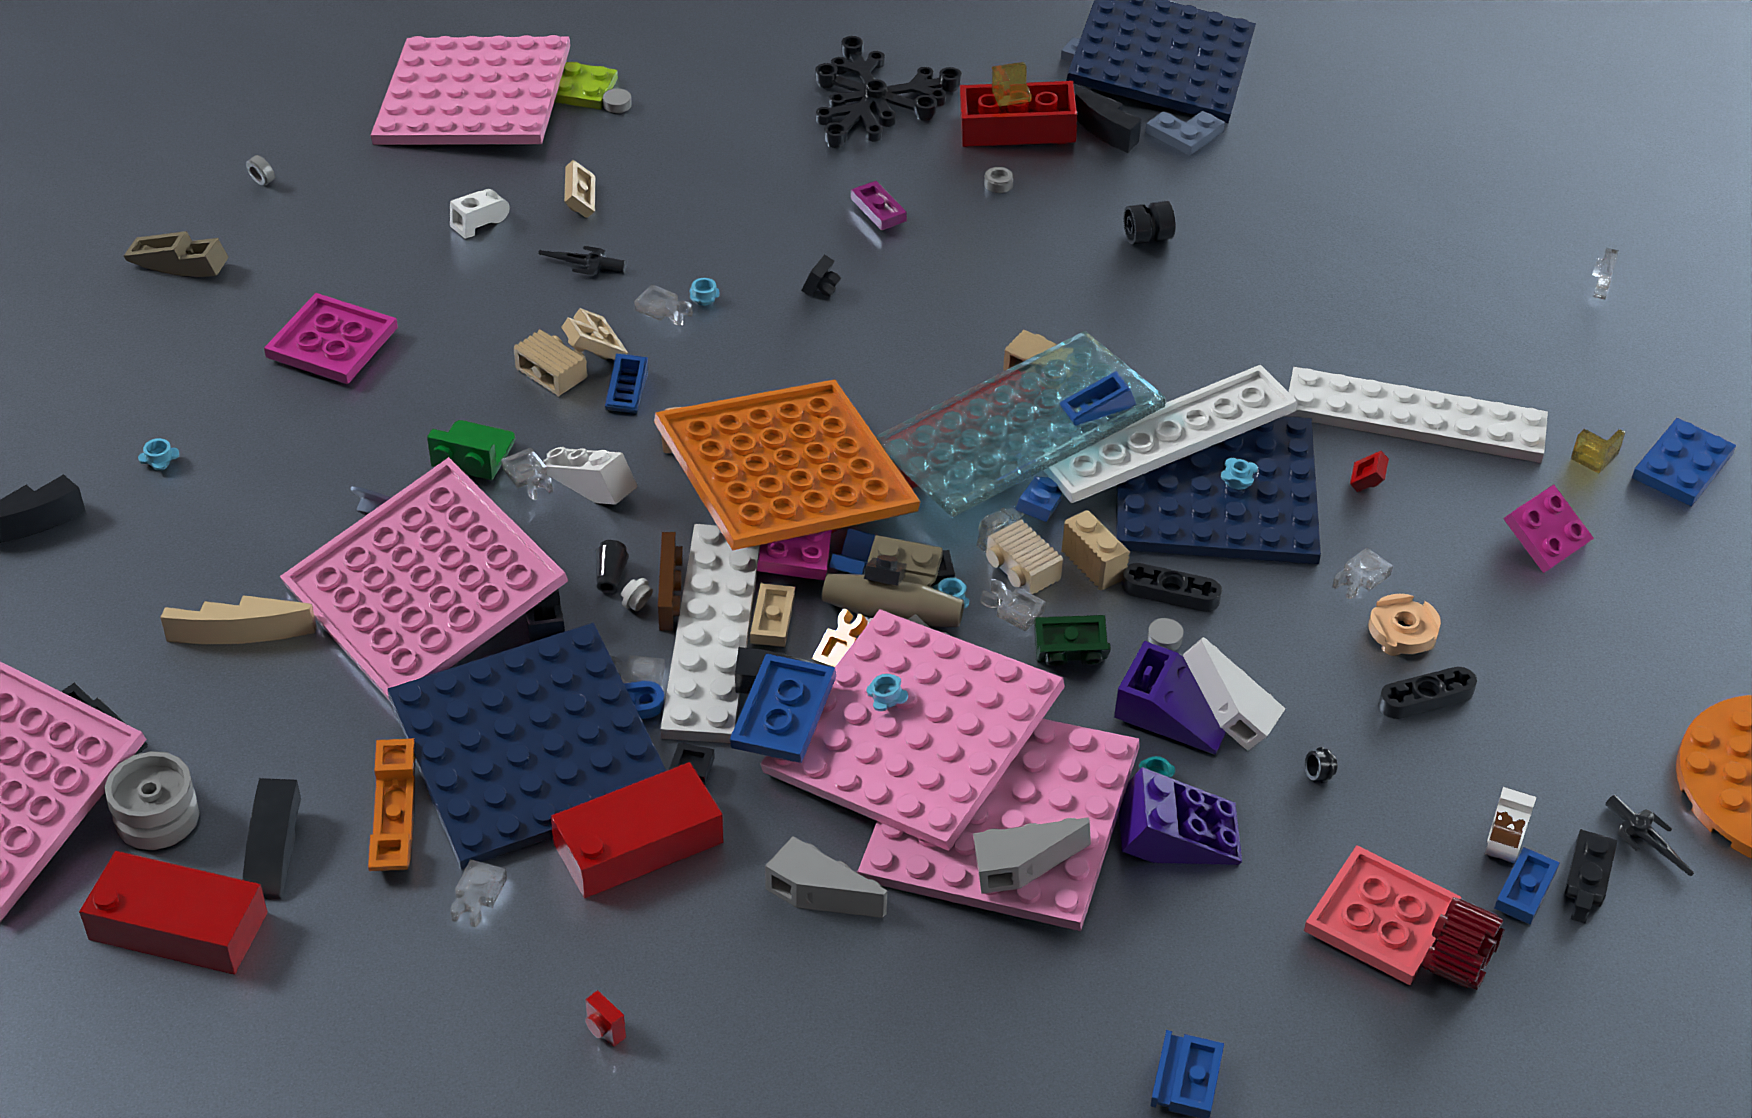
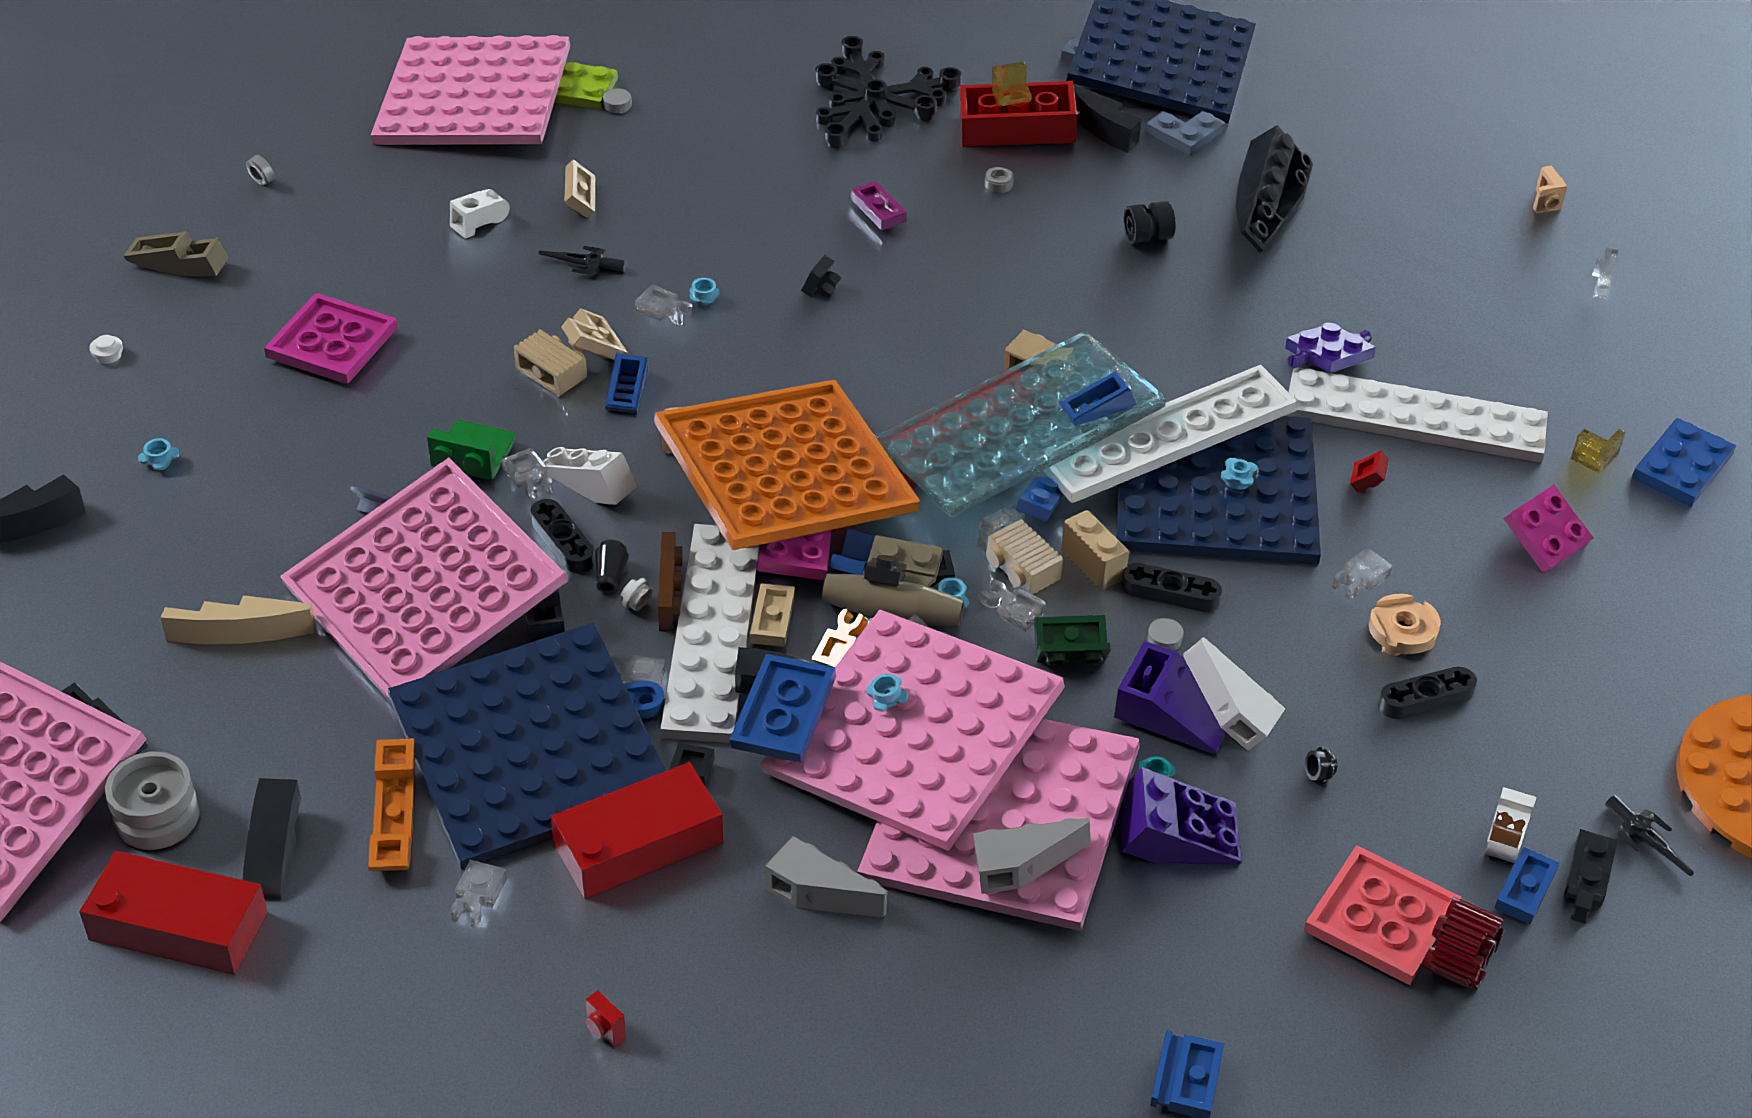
none -> white plate [90,335,123,364]
none -> black beam [531,499,595,573]
none -> black wedge [1236,125,1313,253]
none -> dark purple plate [1285,323,1376,373]
none -> light nougat bracket [1533,165,1567,213]

